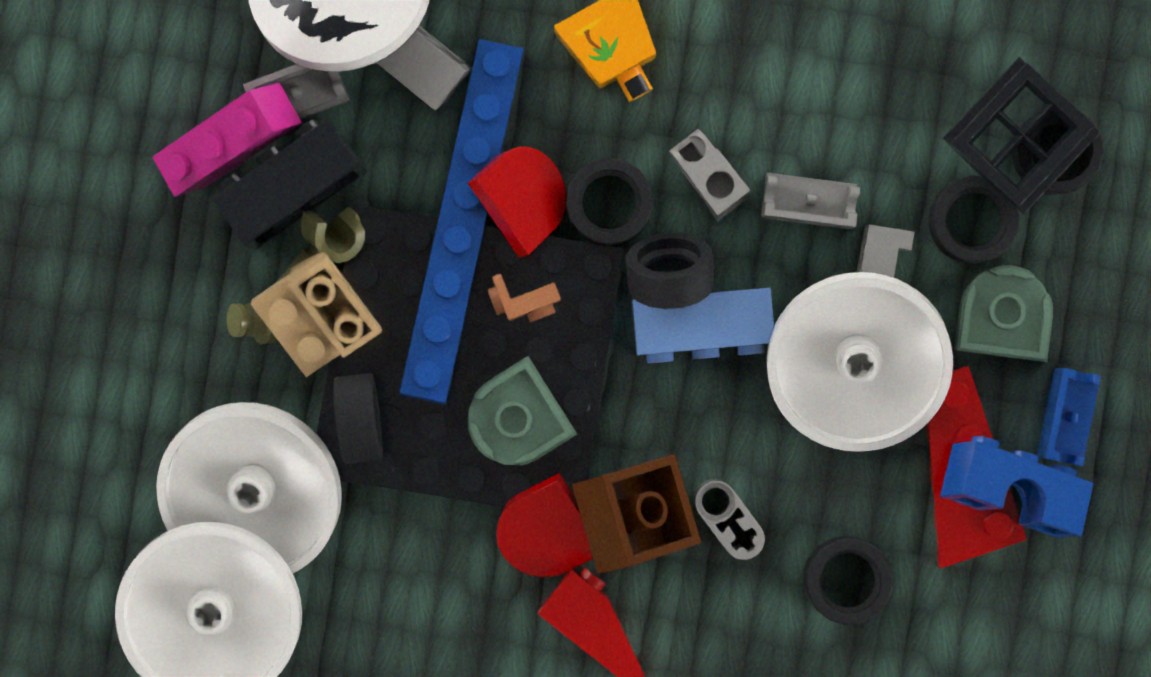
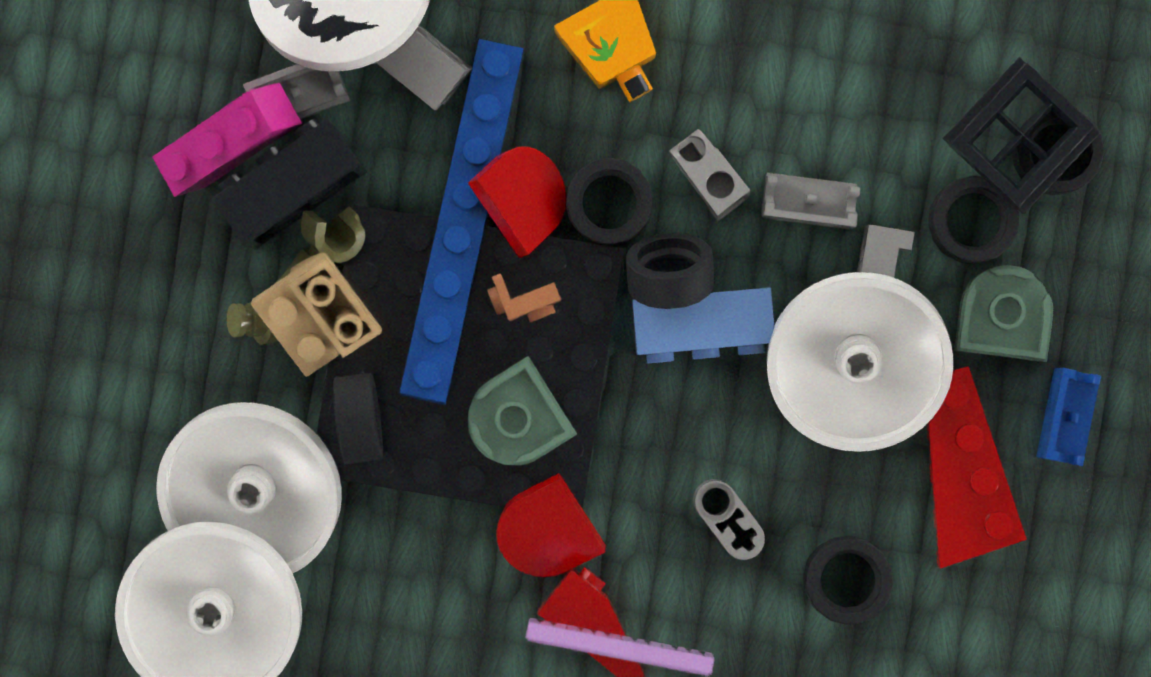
reddish brown brick [572,454,701,574] -> none
blue arch [940,436,1094,538] -> none
none -> lavender tile [526,618,714,676]

